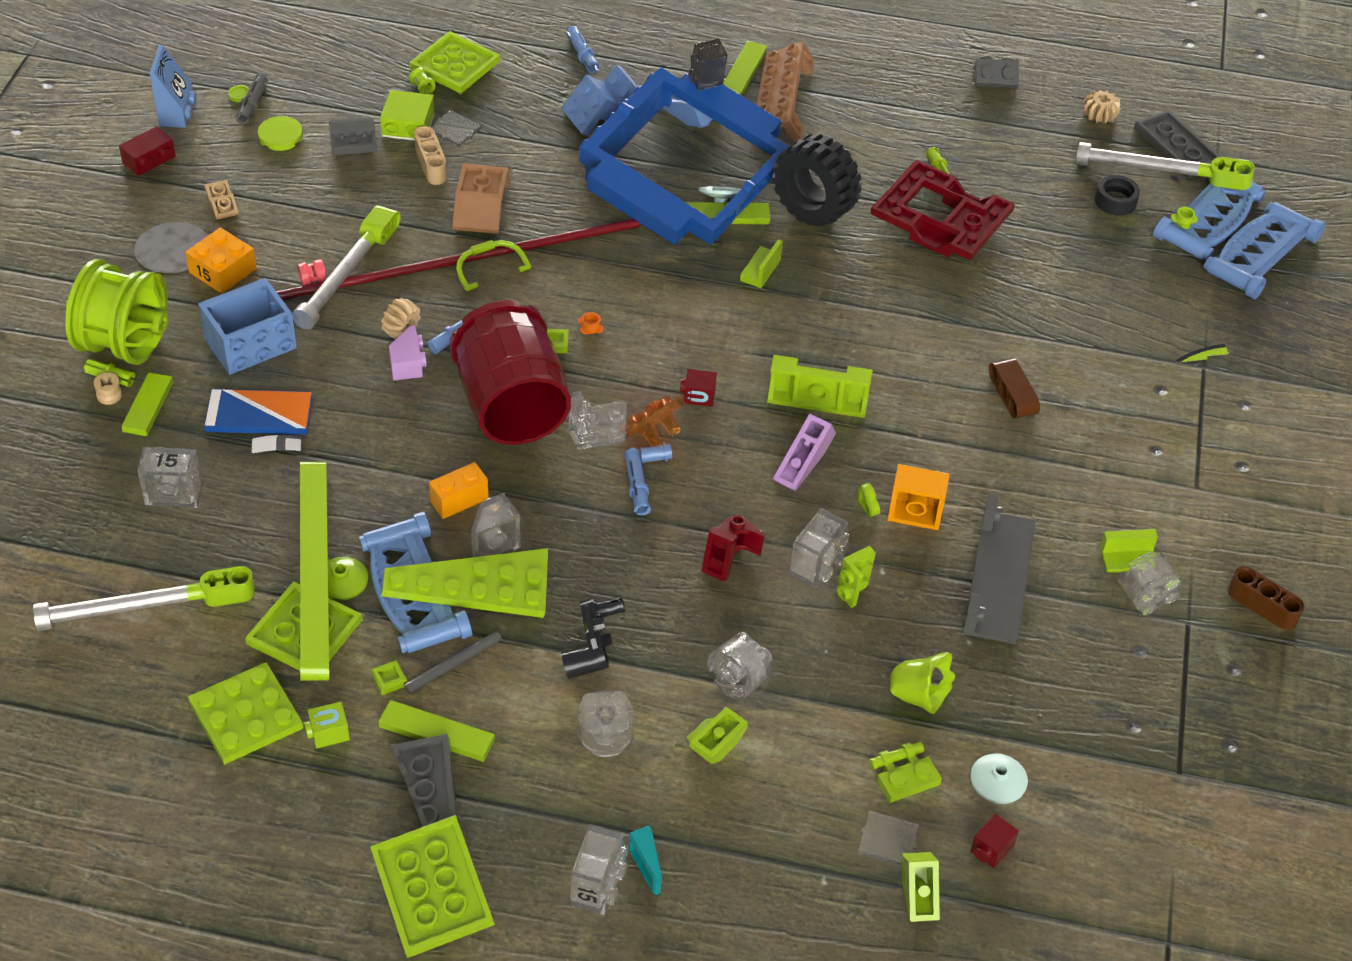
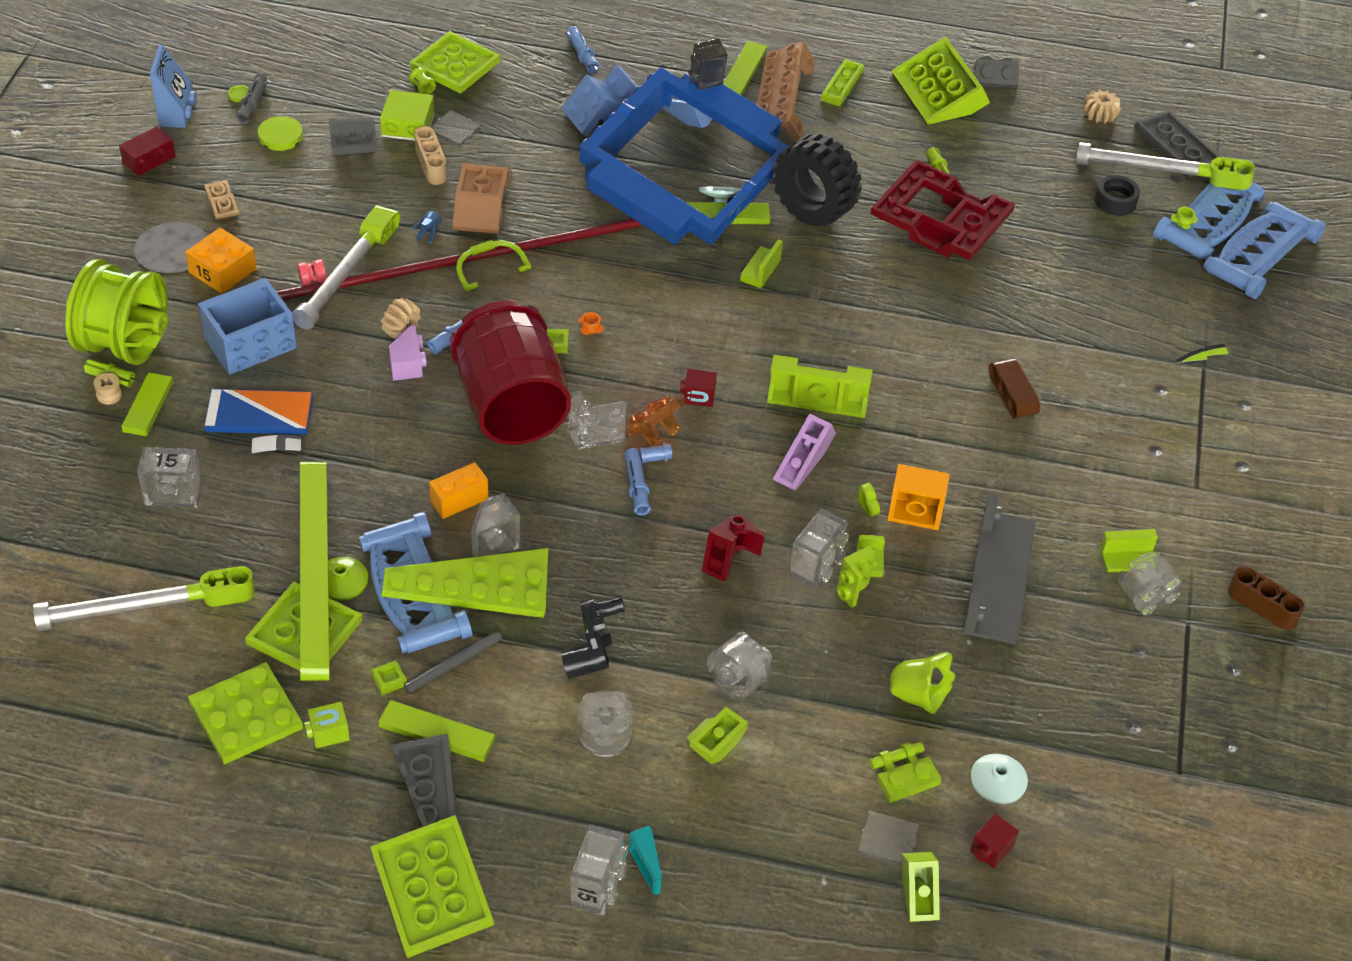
none -> flat silver piece [412,211,442,244]
none -> lime tile [821,59,864,107]
none -> lime bracket [856,535,885,578]
none -> lime slope [891,36,990,125]

